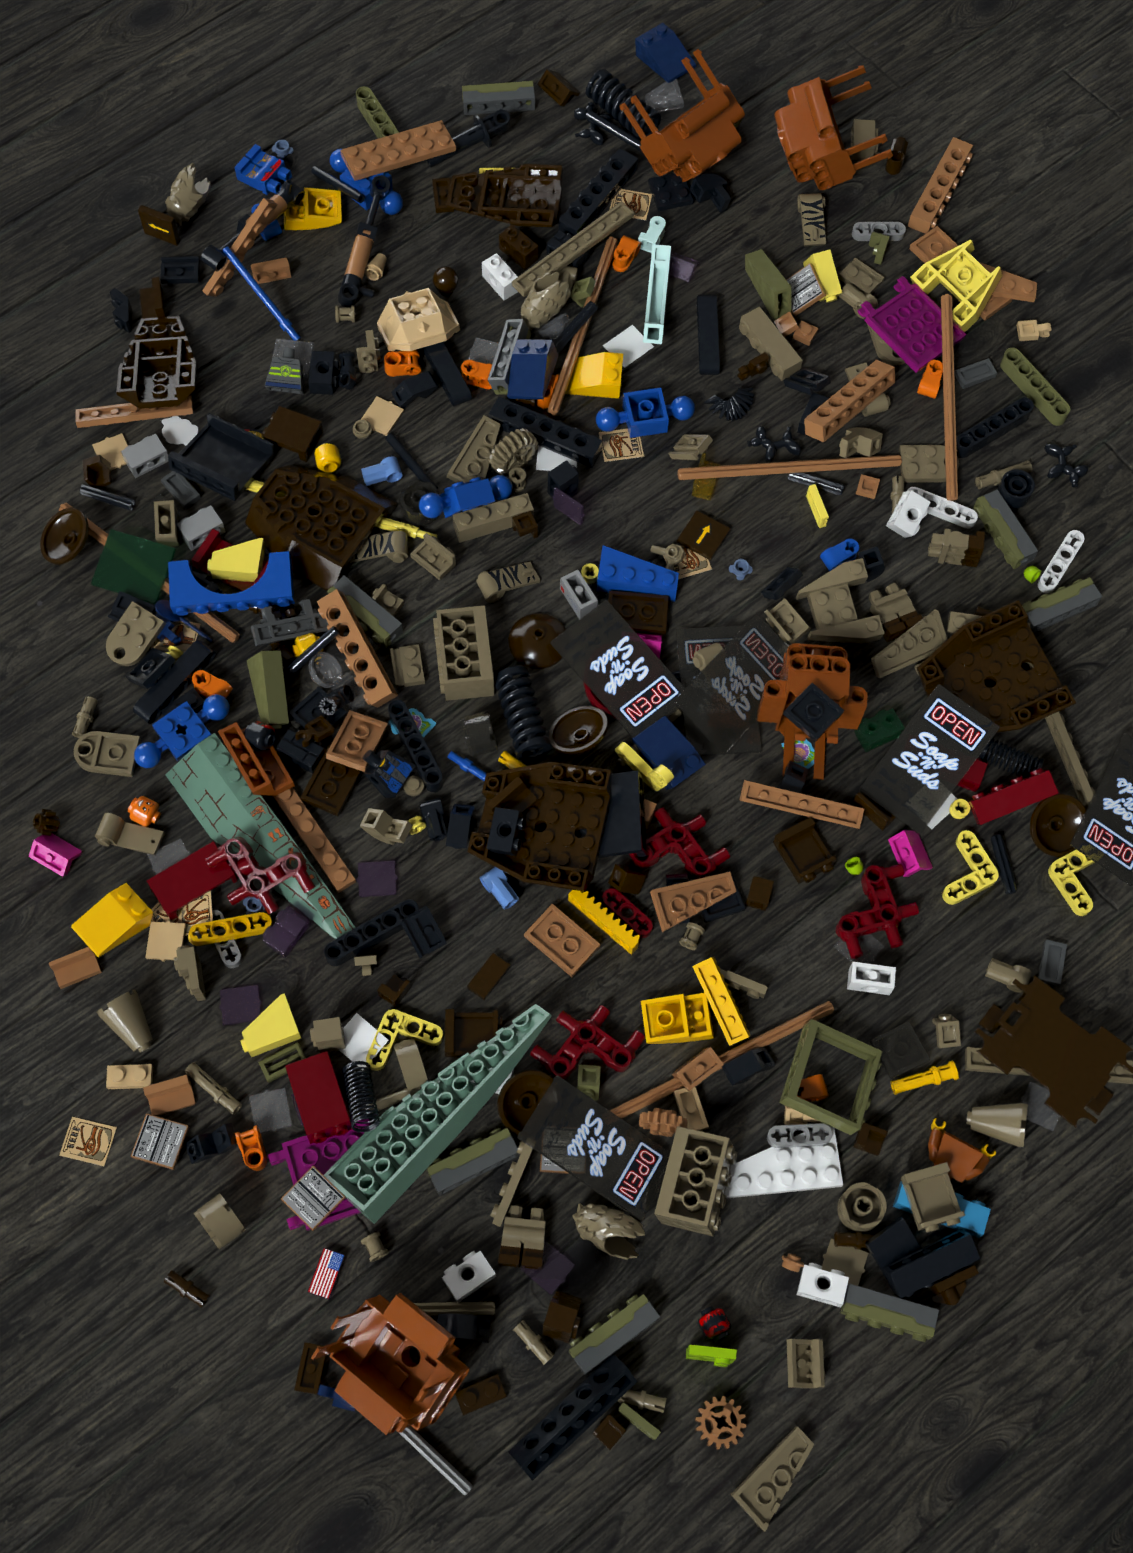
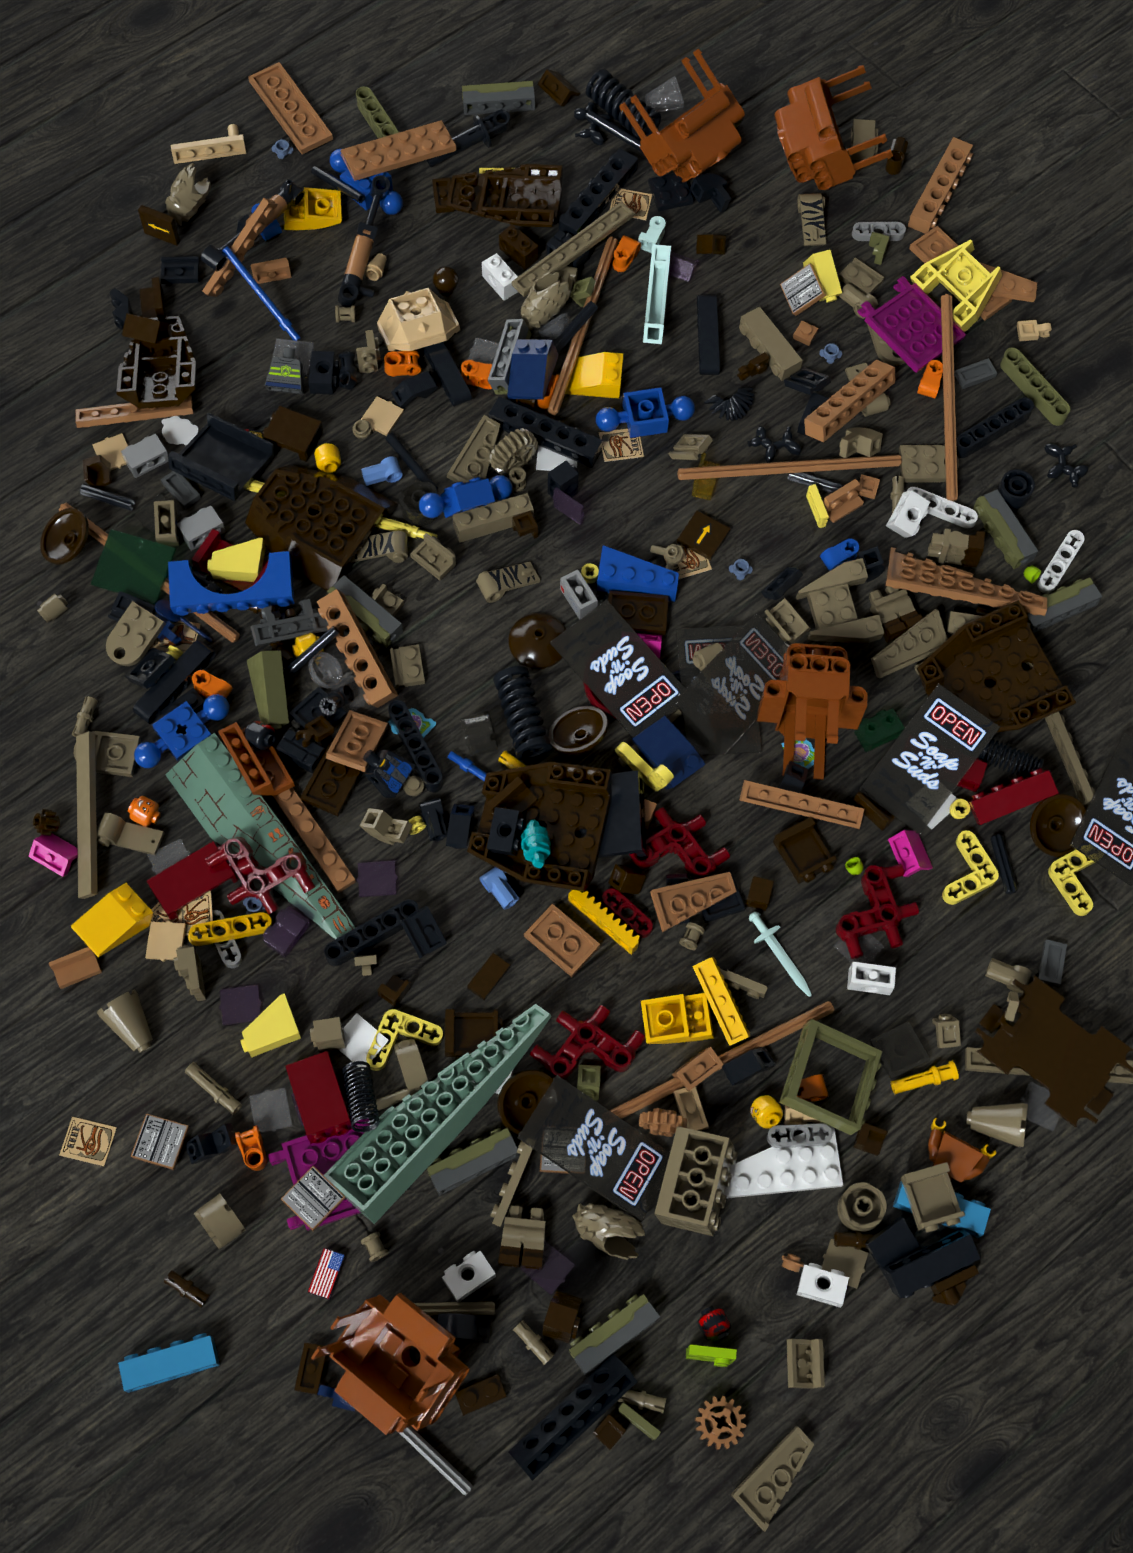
tan plate [106,1064,153,1089] -> none
medium nougat panel [143,1075,196,1116] -> none
blue hips [234,144,292,195] -> none
olive tile [258,1042,306,1083] -> none
dark tan brick [433,605,494,701] -> none
white sticker [603,325,654,368] -> none
dark blue slope [635,23,696,83] -> none
olive slope [745,249,791,321] -> none
medium nougat plate [774,312,799,337] -> none
black plate [783,683,845,742] -> none
piece [840,1284,939,1342] -> none
dark tan pin [975,461,1033,489] -> none
none -> dark tan brick [37,594,68,623]
none -> dark tan tile [76,731,98,899]
none -> dark azure brick [118,1333,220,1393]
none -> dark brown panel [122,313,169,344]
none -> tan piece [171,124,246,164]
none -> medium nougat plate [248,62,333,154]
none -> teal piece [521,820,551,868]
none -> dark brown panel [696,234,726,255]
none -> light aqua sword [749,912,811,997]
none -> yellow head [750,1095,783,1128]
none -> sand blue plate [819,344,842,364]
none -> medium nougat bracket [823,479,864,523]
none -> medium nougat wing [885,547,1047,616]
none -> dark tan tile [1005,991,1019,1021]

